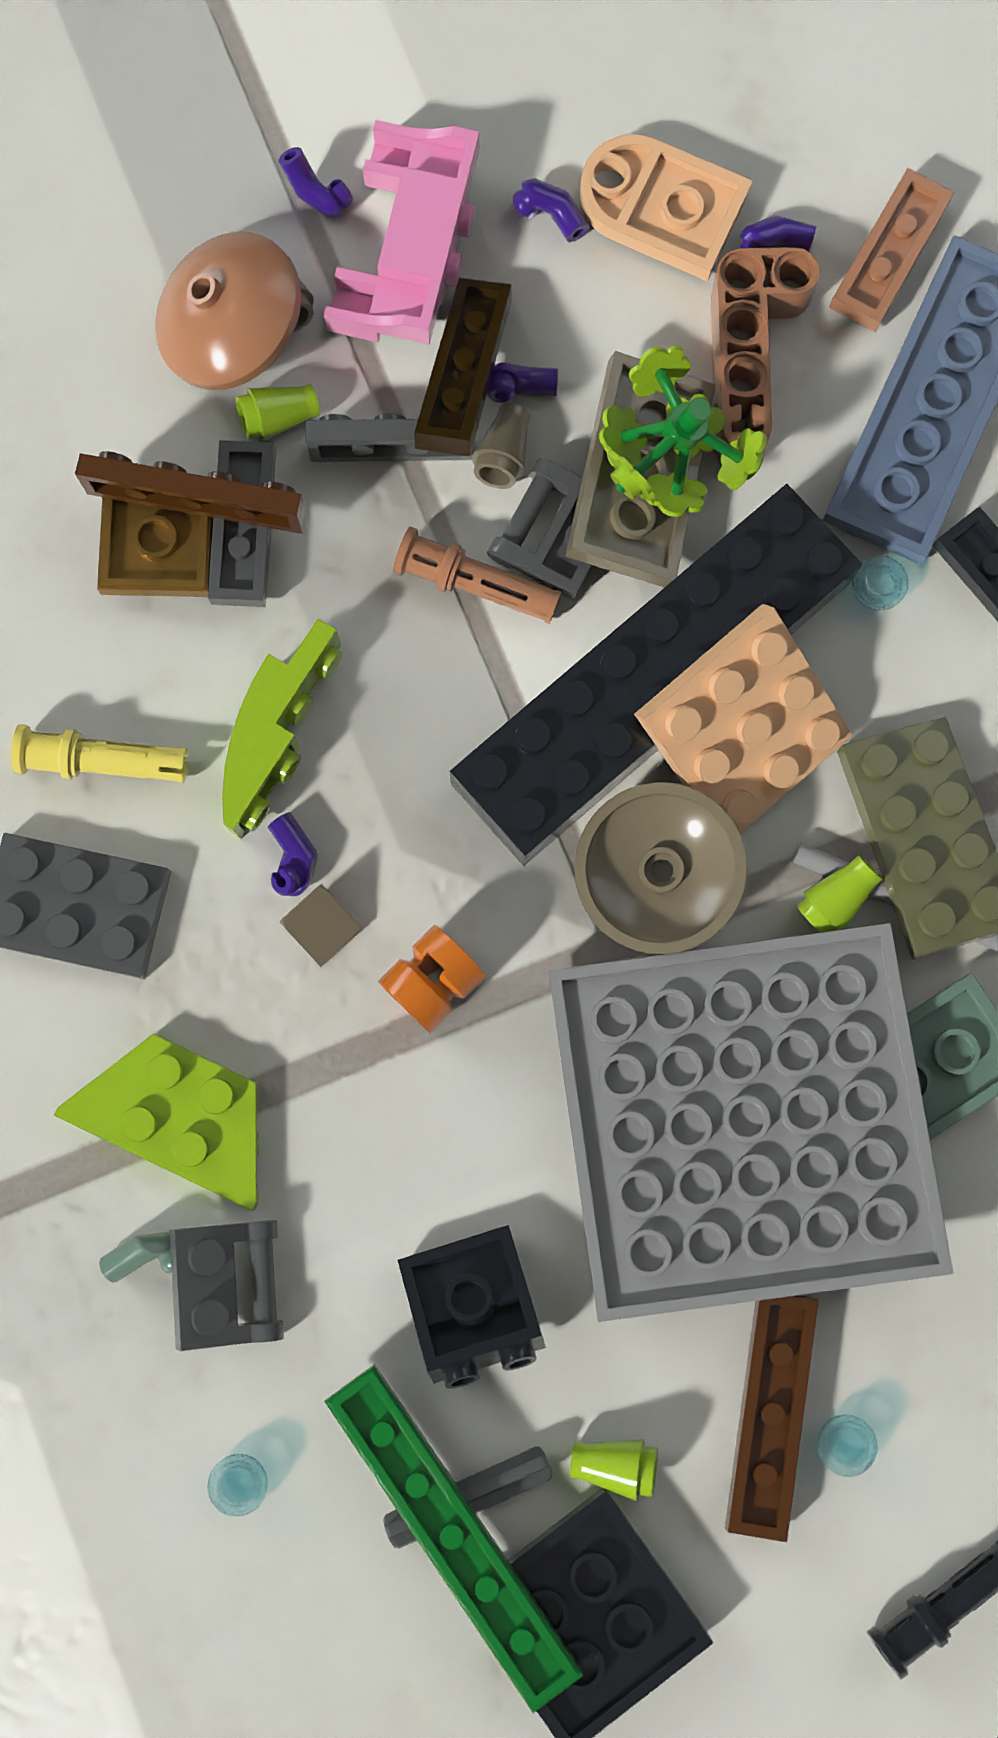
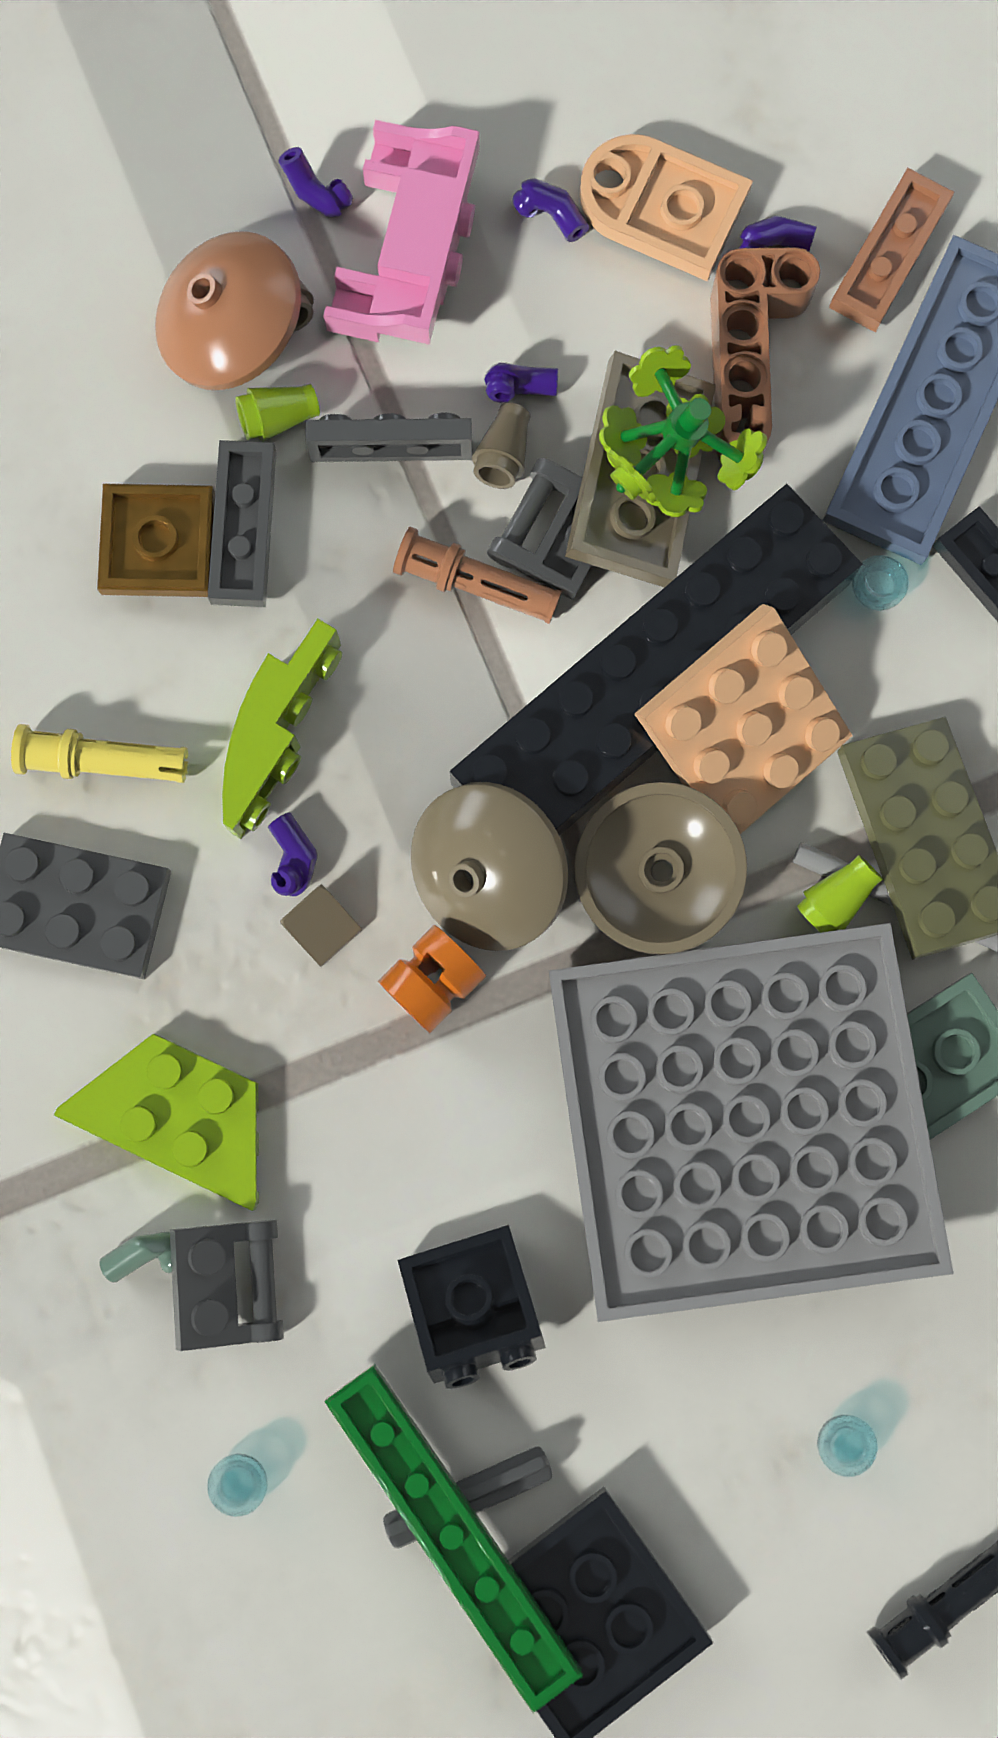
reddish brown plate [75,451,307,534] -> none
dark brown plate [414,277,512,457] -> none
lime cone [570,1440,658,1501] -> none
reddish brown plate [725,1295,819,1542] -> none
none -> dark tan dish [411,782,568,951]

